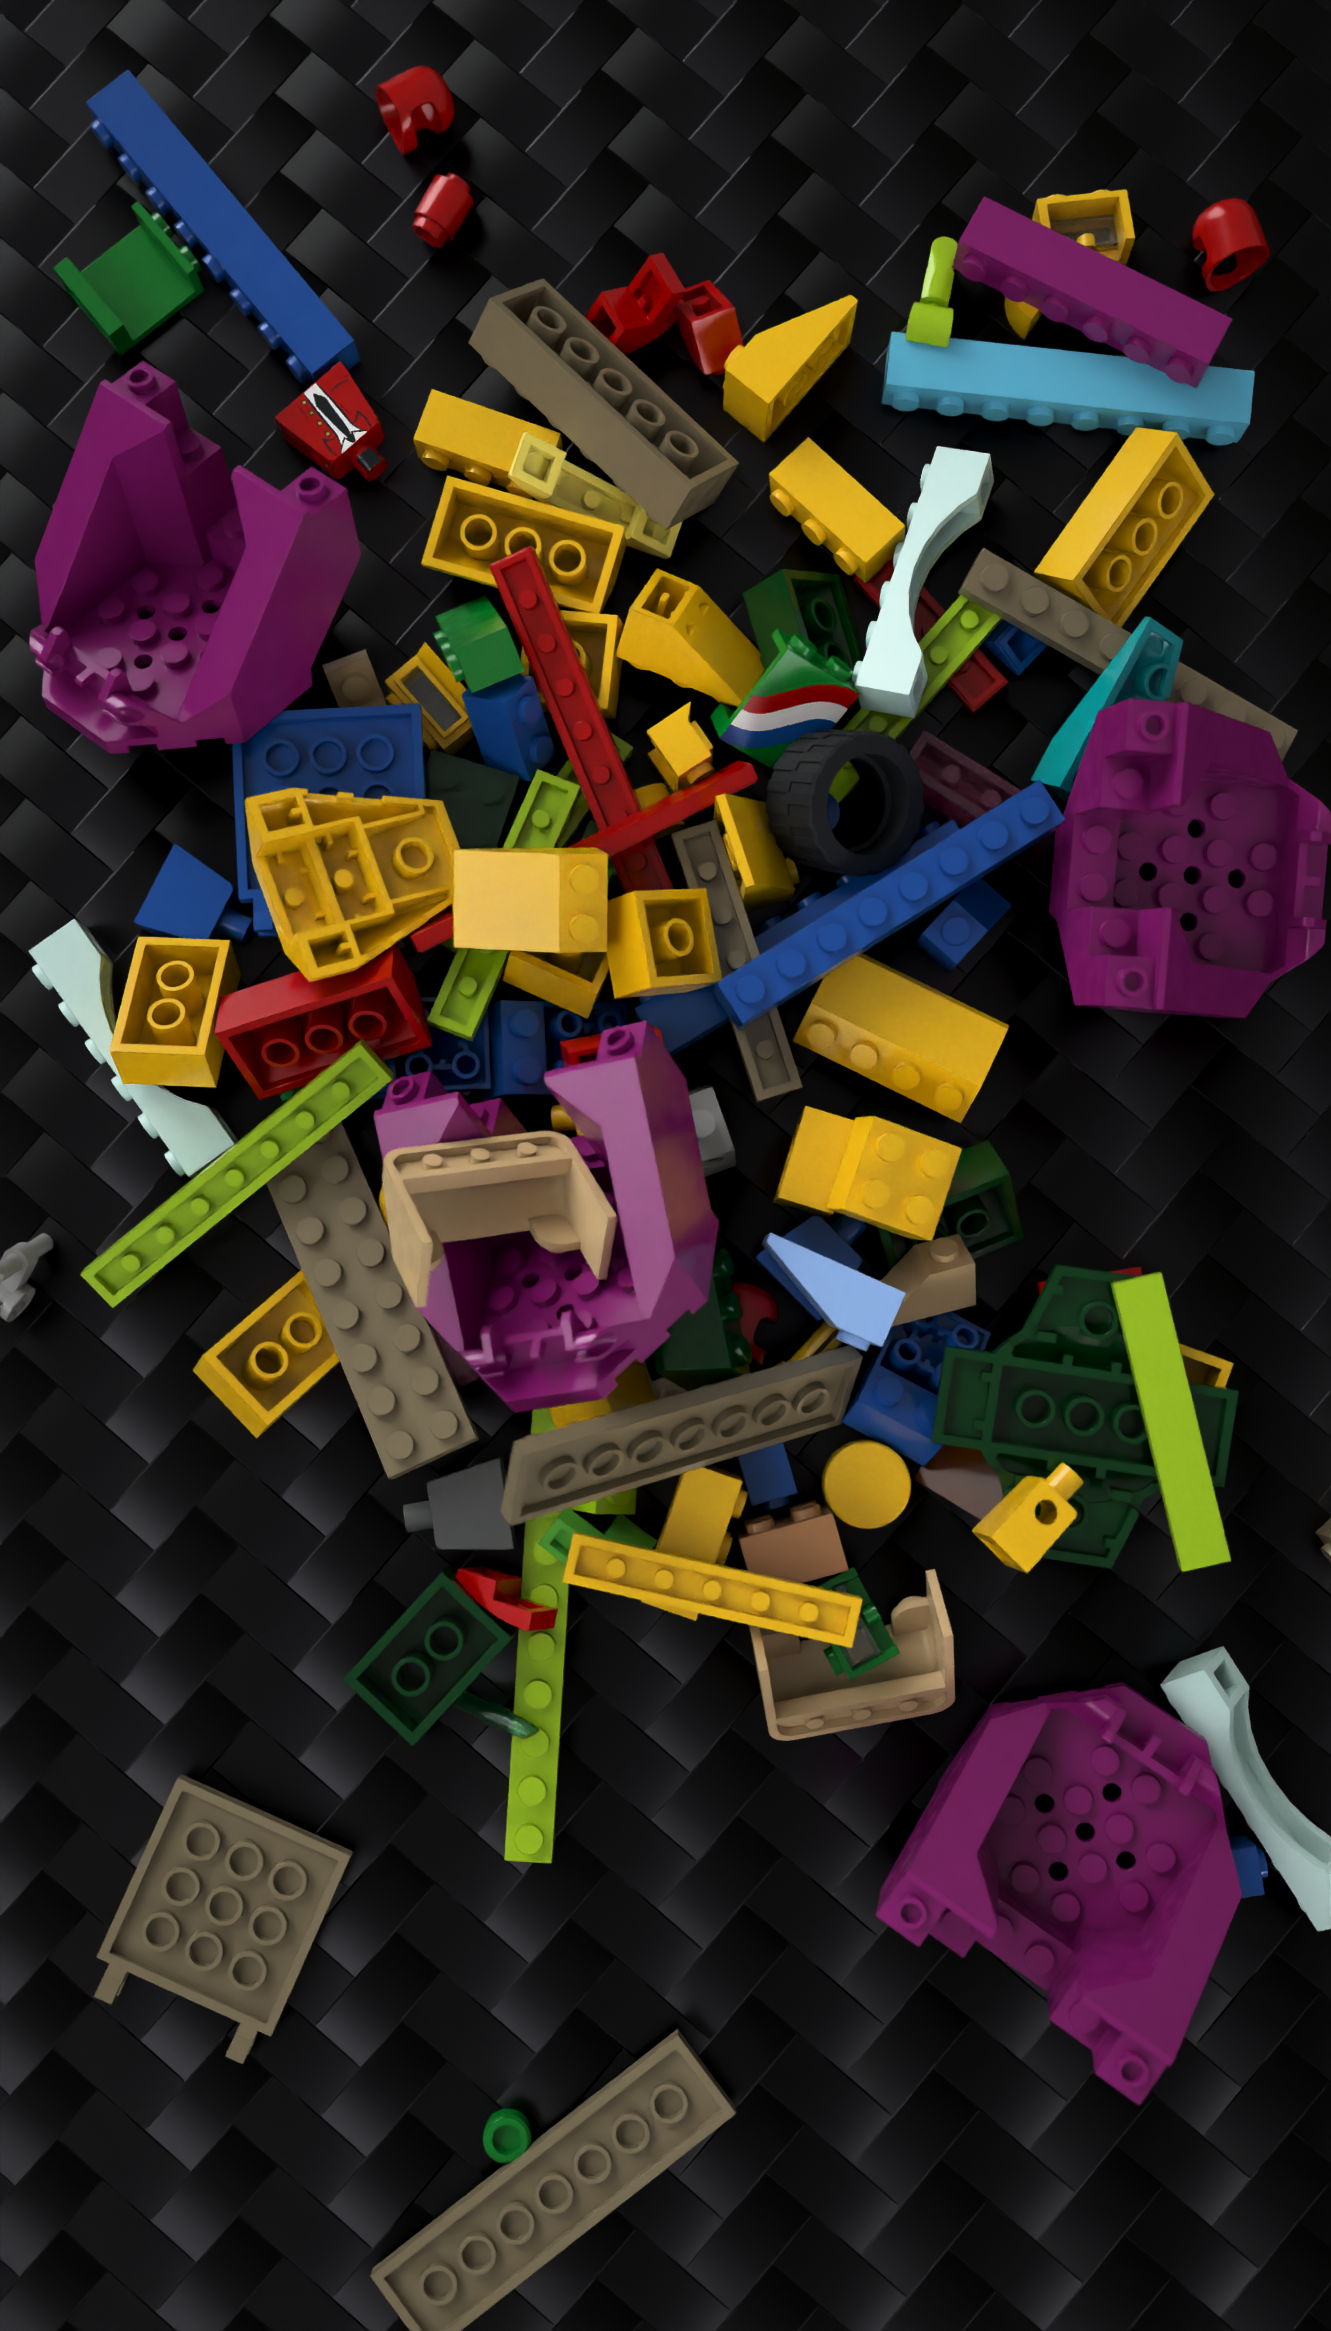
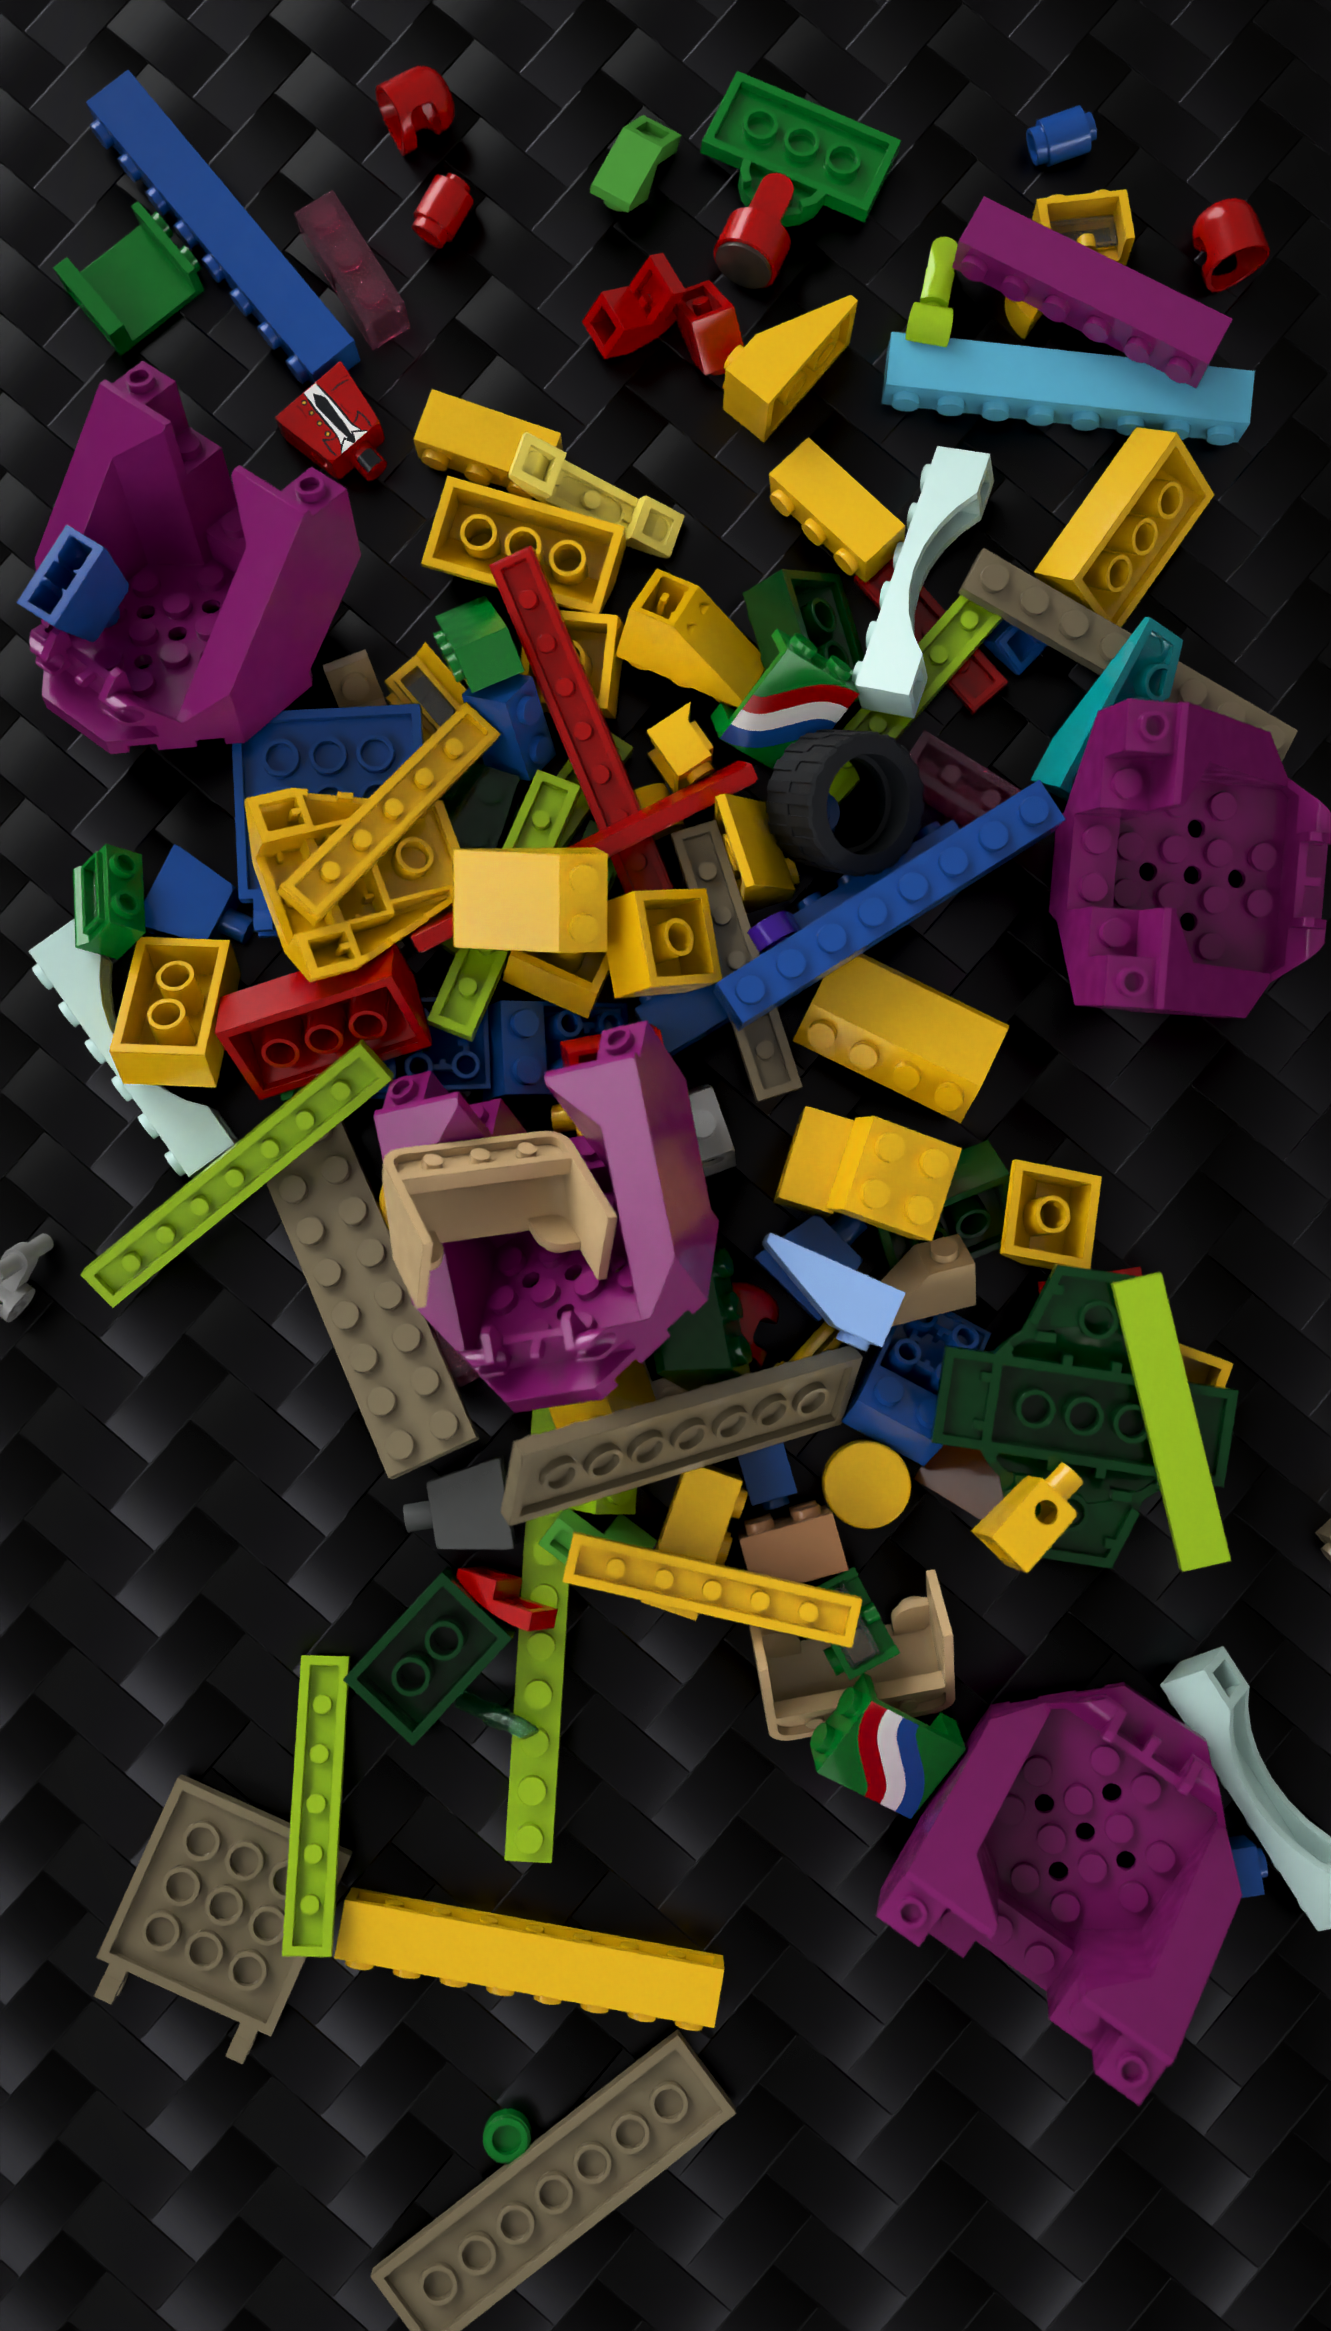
yellow slope [192,1270,340,1438] -> none
dark tan brick [468,278,739,530] -> none
blue slope [916,878,1012,974] -> none
none -> blue torso [16,525,129,642]
none -> green window [73,843,146,959]
none -> yellow tile [277,702,501,926]
none -> lime plate [282,1655,350,1957]
none -> clear pink brick [294,190,411,351]
none -> yellow brick [334,1887,724,2031]
none -> bright green slope [590,115,681,213]
none -> green plate [700,71,901,289]
none -> dark purple beam [747,911,801,954]
none -> panel [810,1673,966,1819]
none -> yellow slope [1000,1159,1102,1269]
none -> blue brick [1026,105,1097,167]

